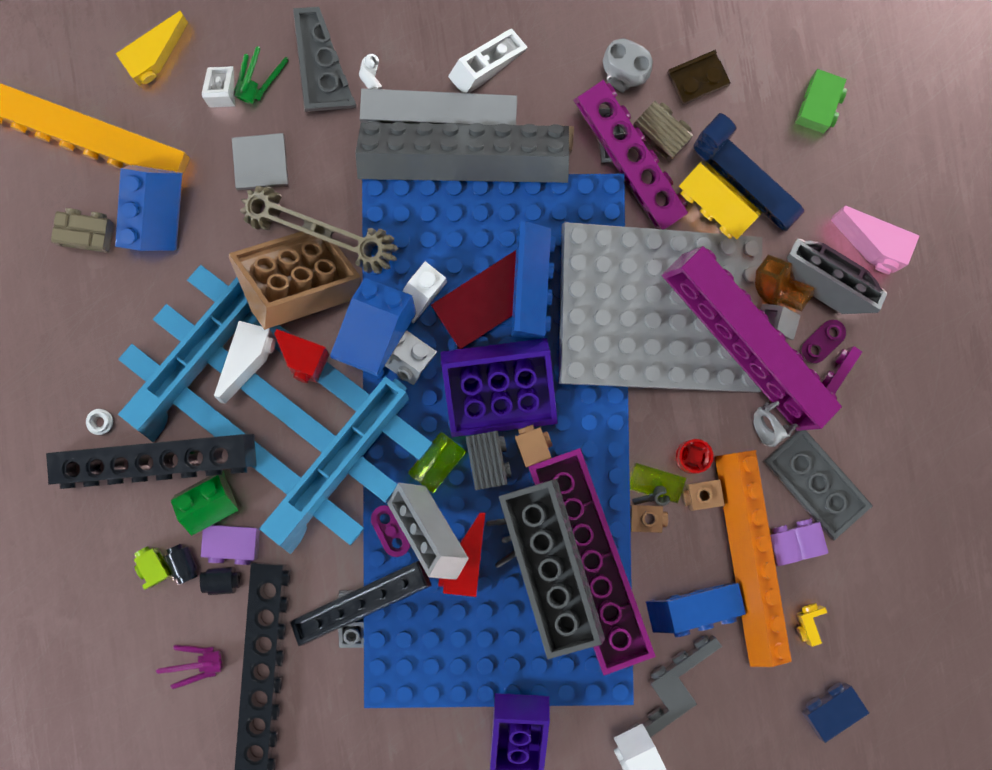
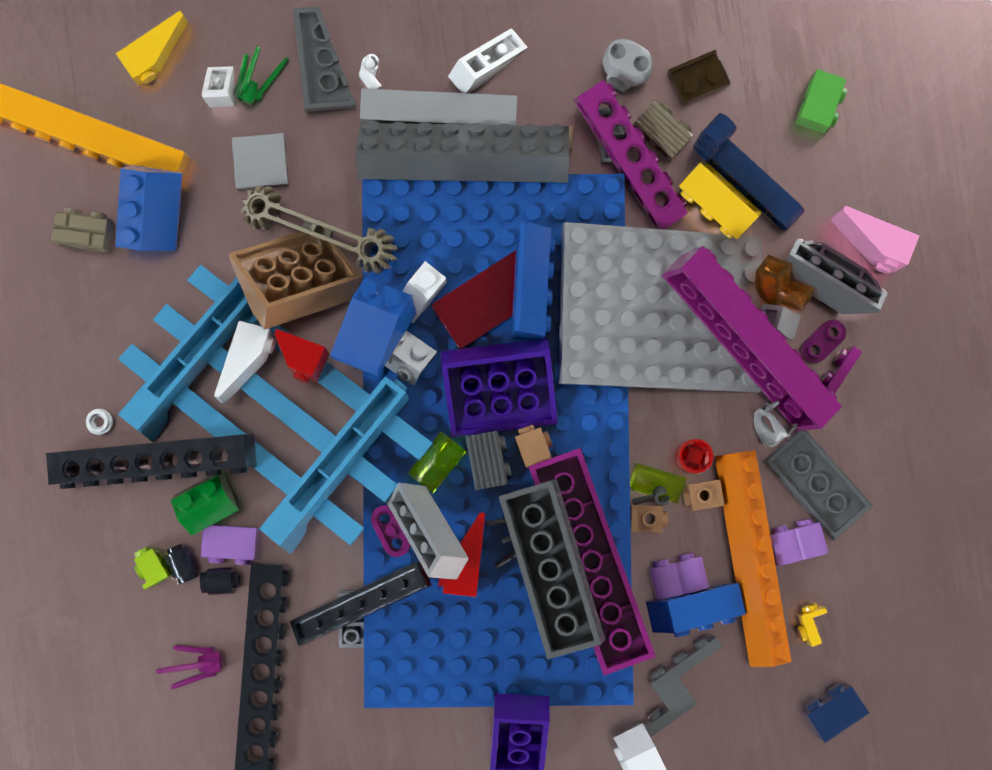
none -> medium lavender brick [648,552,709,600]

